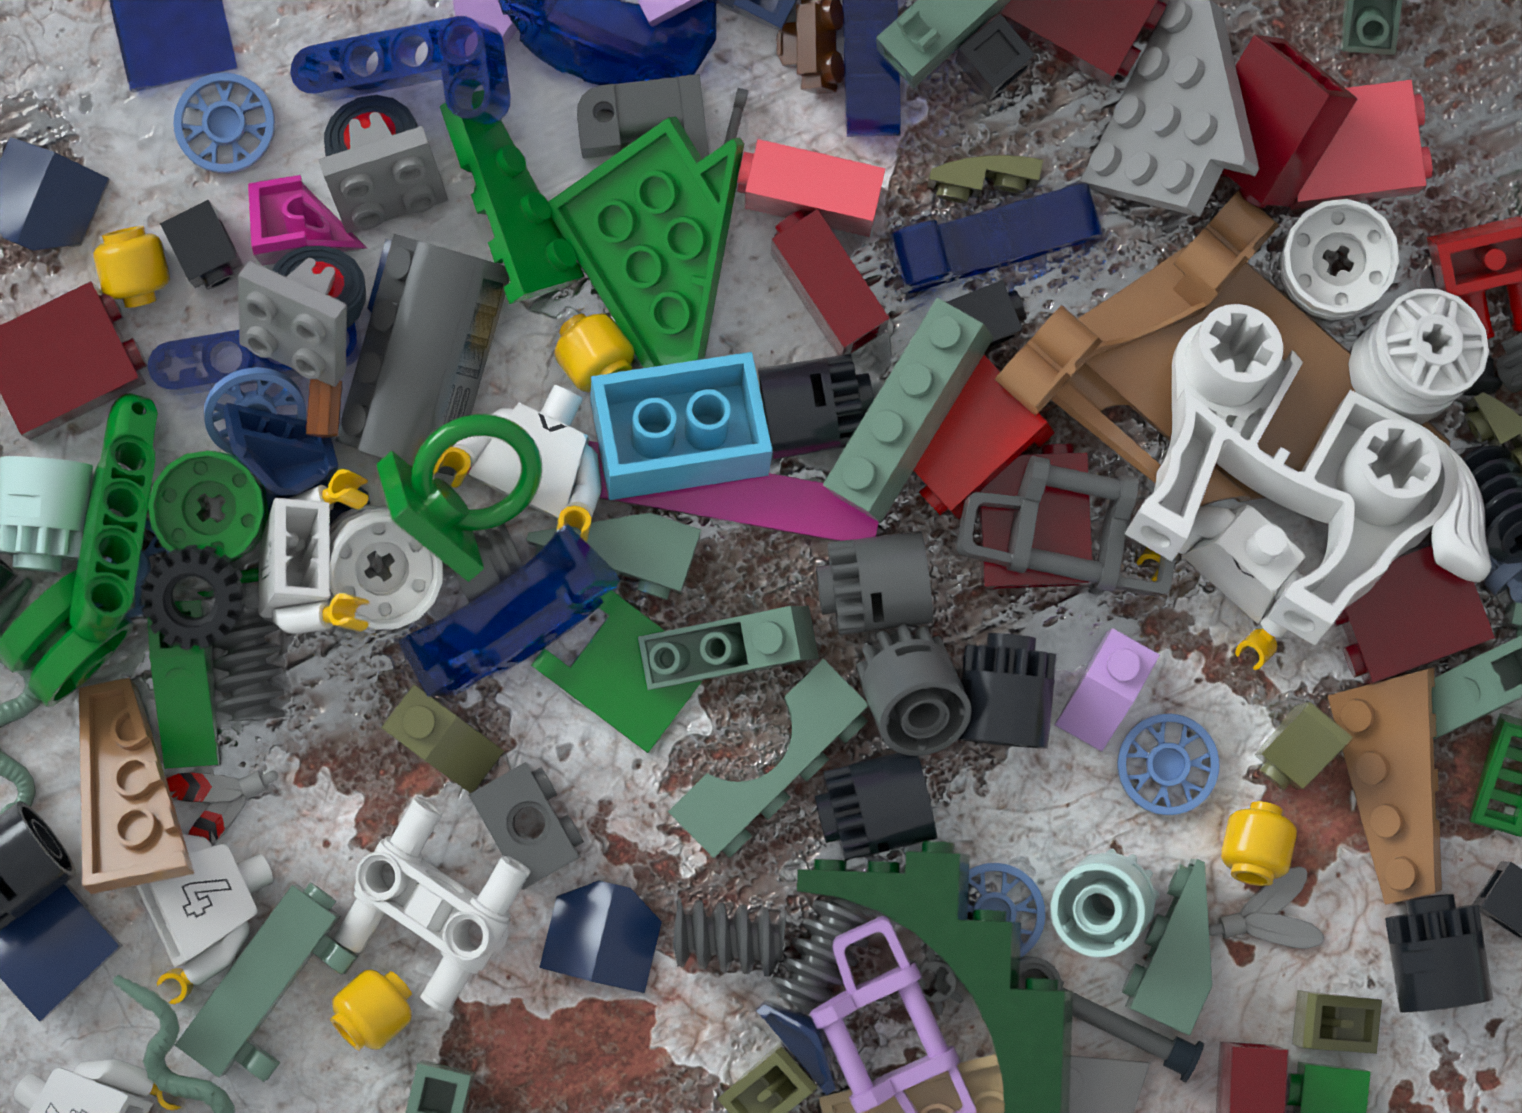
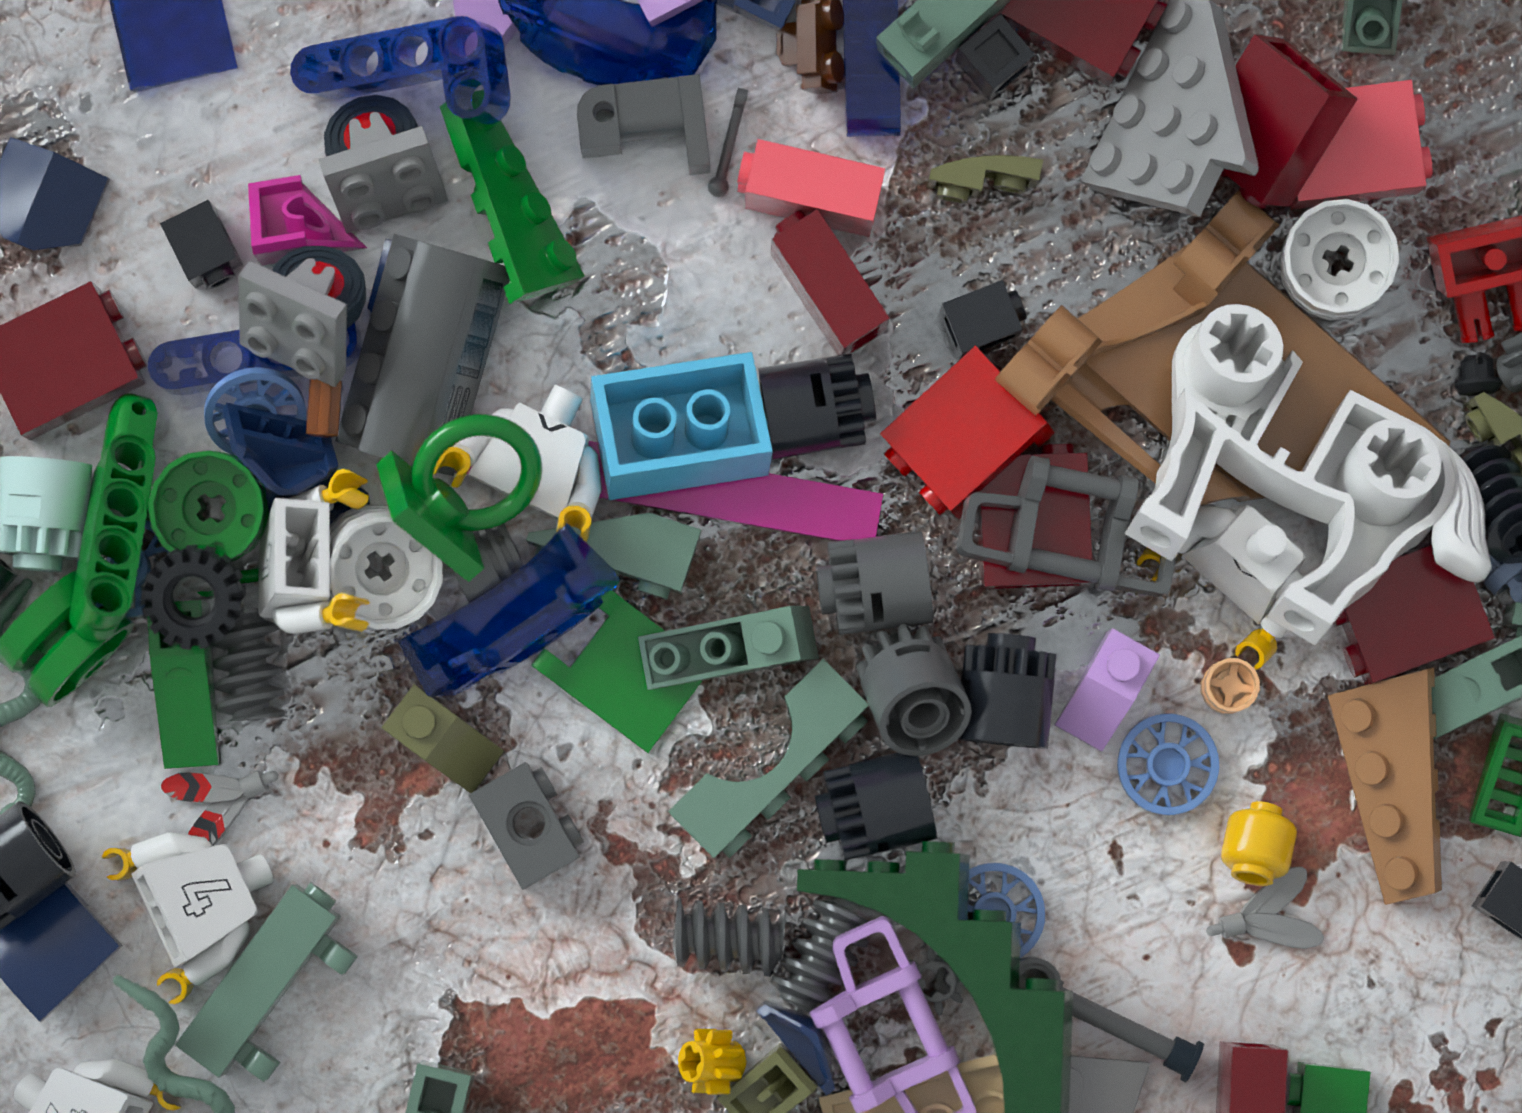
medium nougat wing [79,677,195,894] -> none
yellow head [93,226,170,308] -> none
medium blue wheel [173,73,275,174] -> none
yellow head [330,969,412,1050] -> none
white piece [334,798,531,1012] -> none
dark blue slope [539,880,662,993] -> none
green wing [548,116,744,368] -> none
yellow head [554,313,634,393] -> none
sand green brick [823,298,993,523] -> none
clear blue beam [888,183,1104,295] -> none
light aqua gear [1051,849,1159,957] -> none
sand green slope [1122,858,1212,1036] -> none
olive slope [1255,702,1353,791] -> none
olive slope [1292,990,1382,1054] -> none
white wheel [1348,289,1489,425] -> none
black gear [1385,894,1493,1013] -> none
none -> yellow gear [678,1029,746,1095]
none -> light nougat wheel [1200,658,1260,714]

